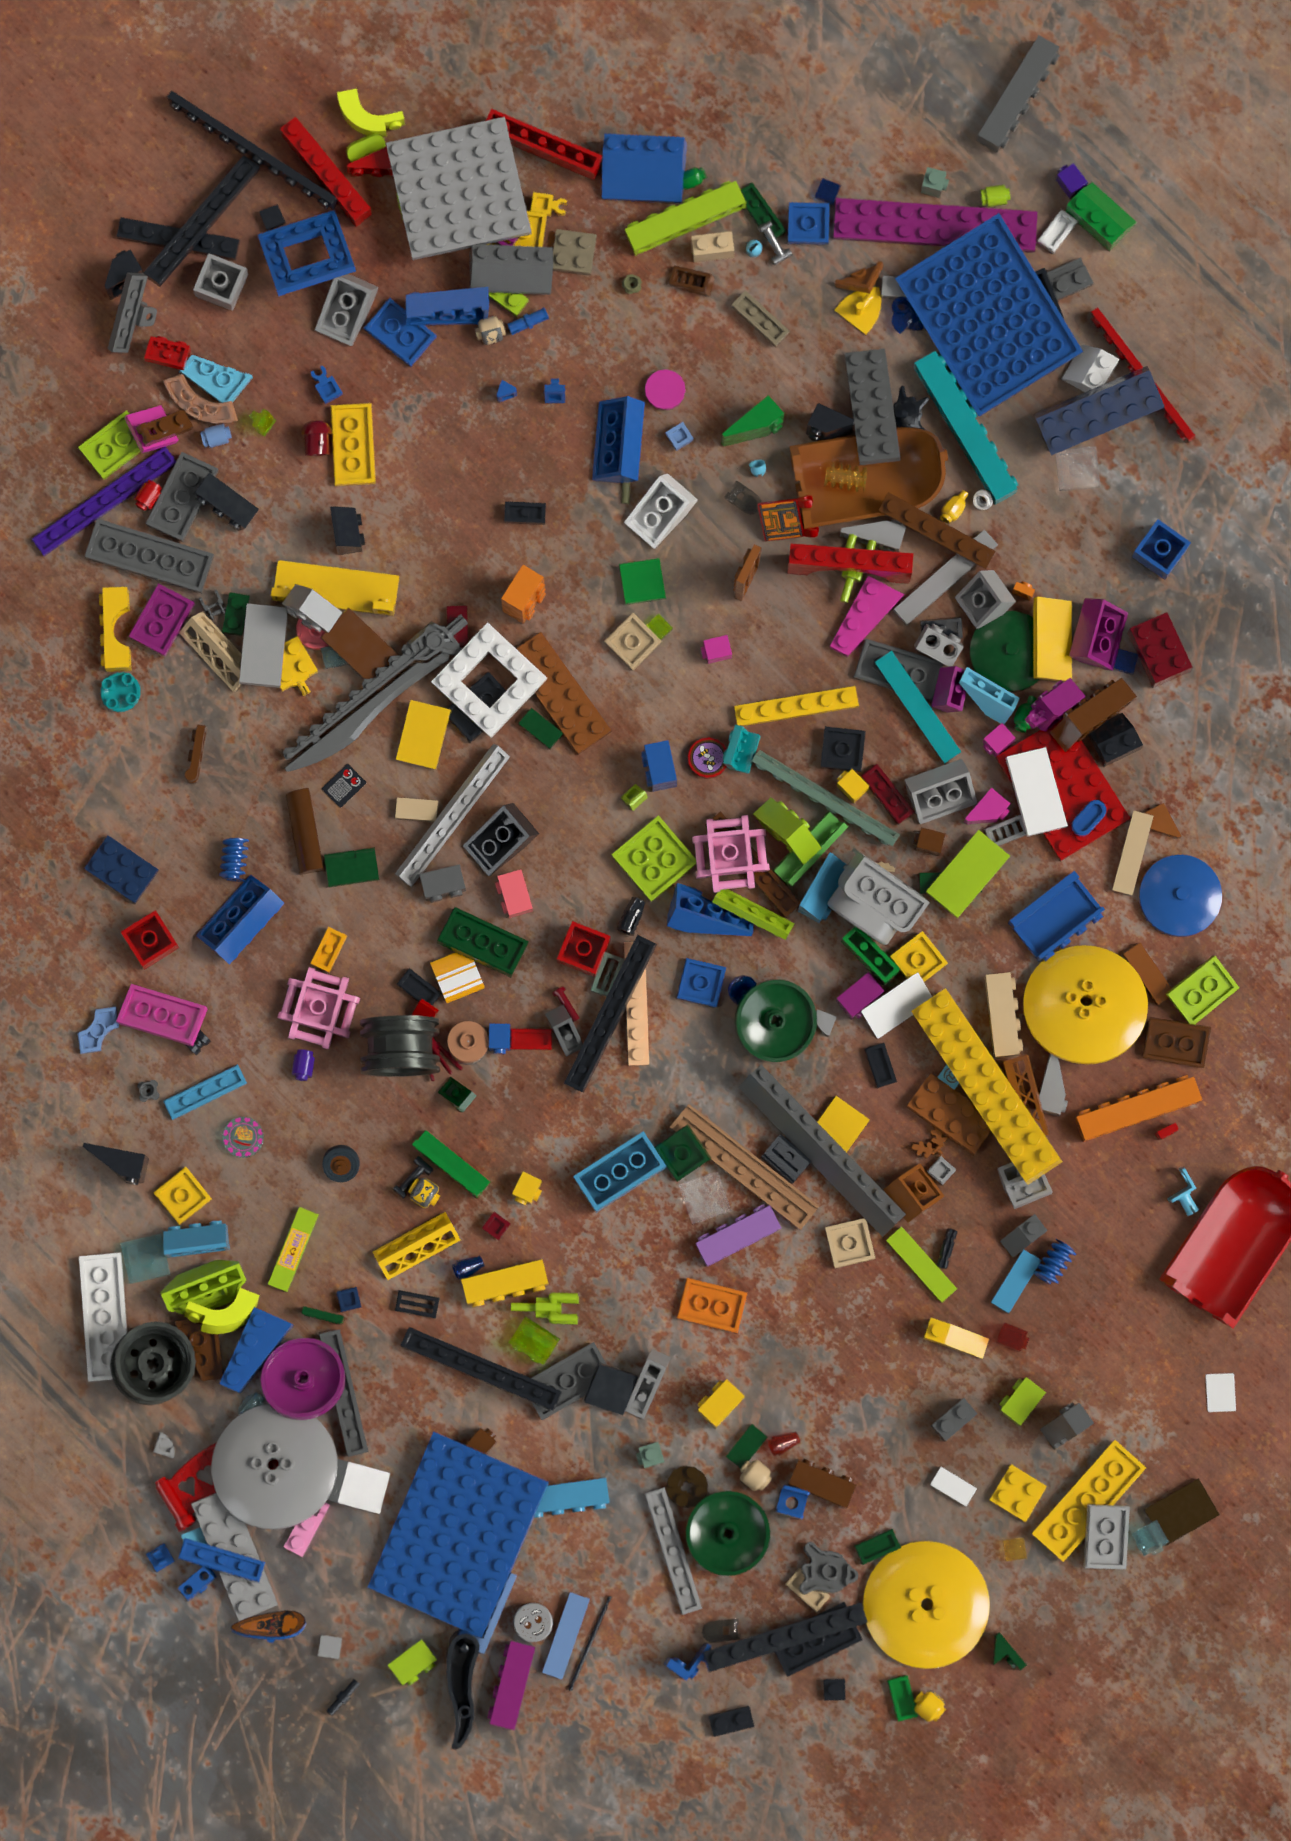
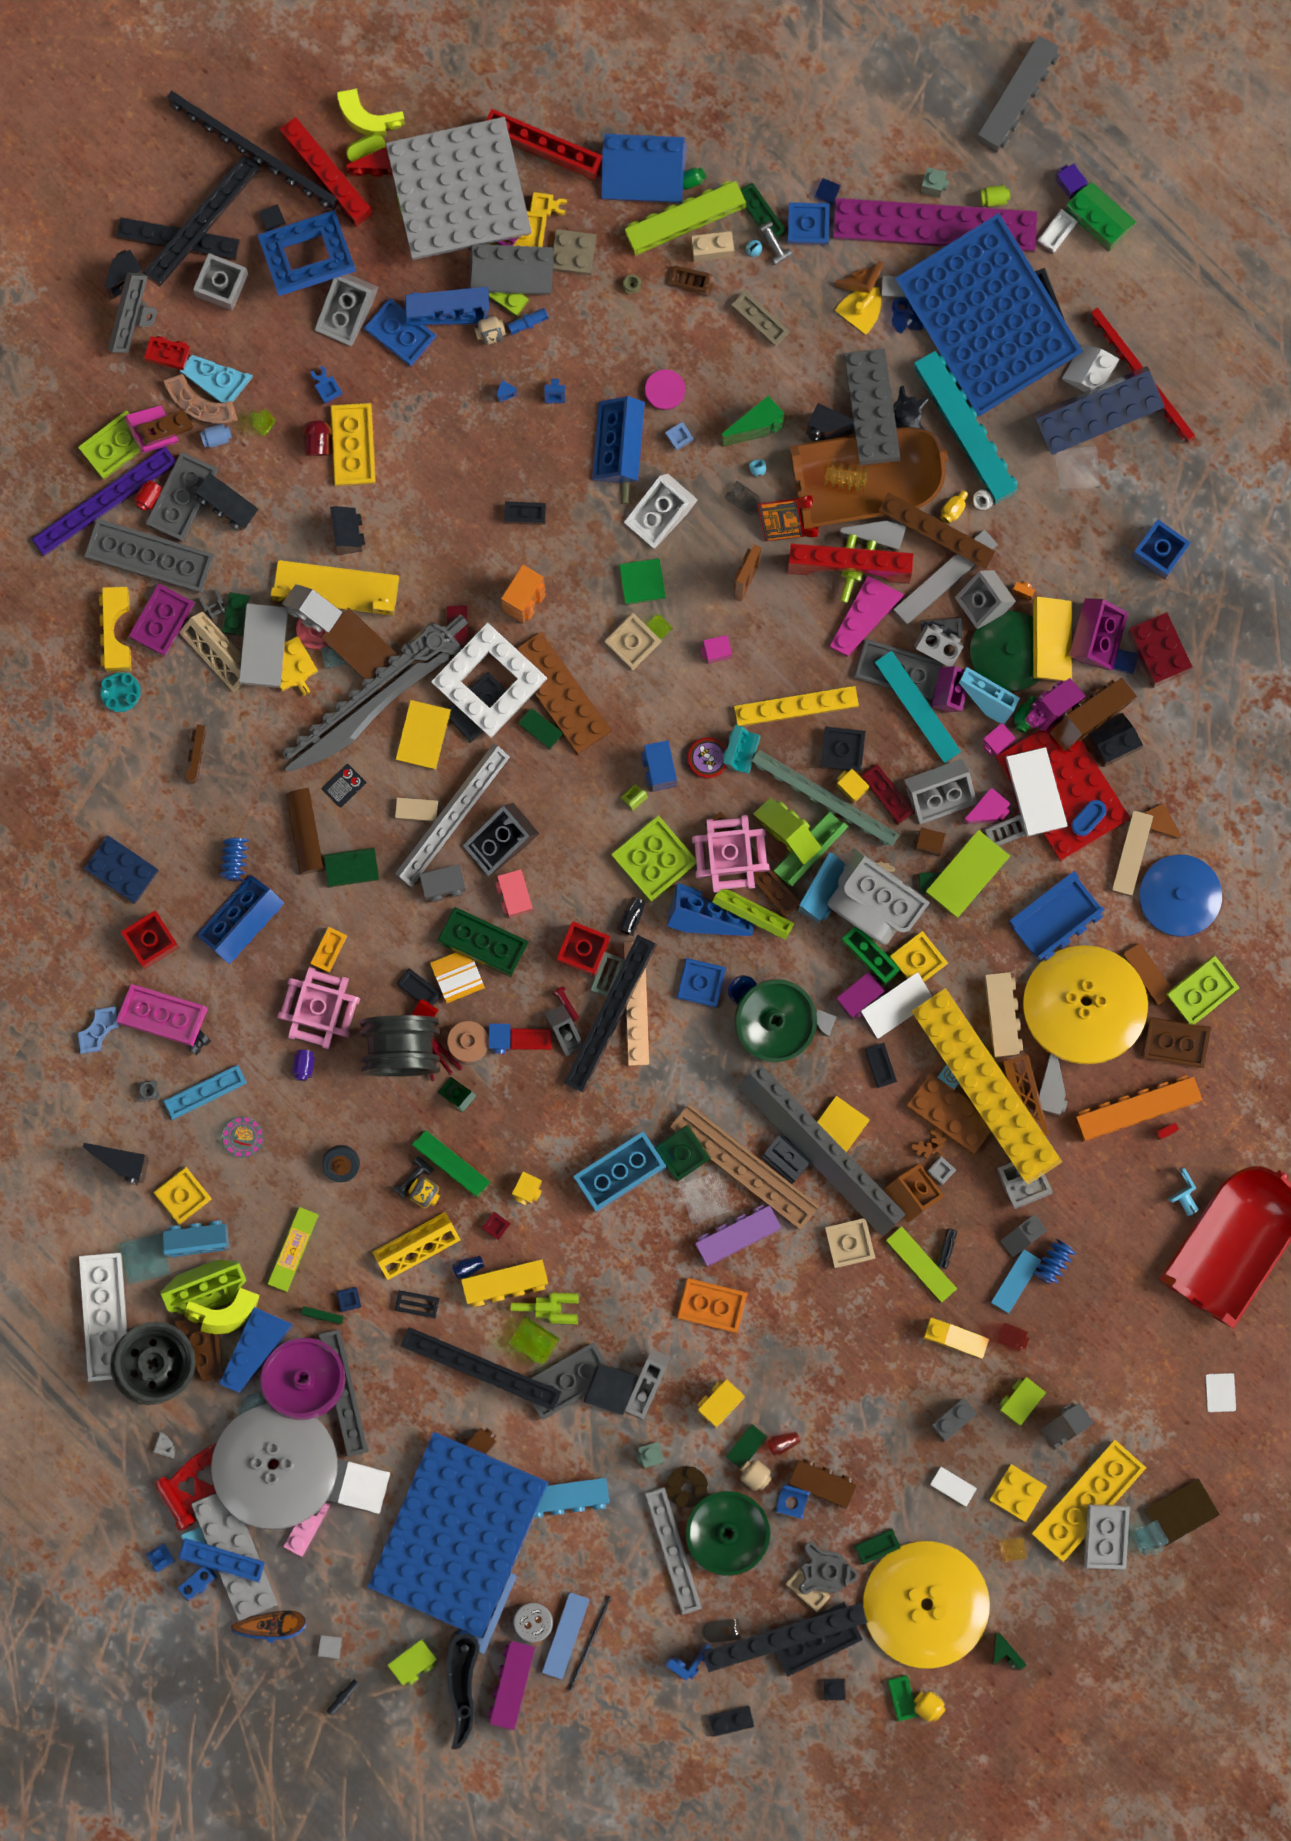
dark grey plate [1048,257,1094,301] -> none

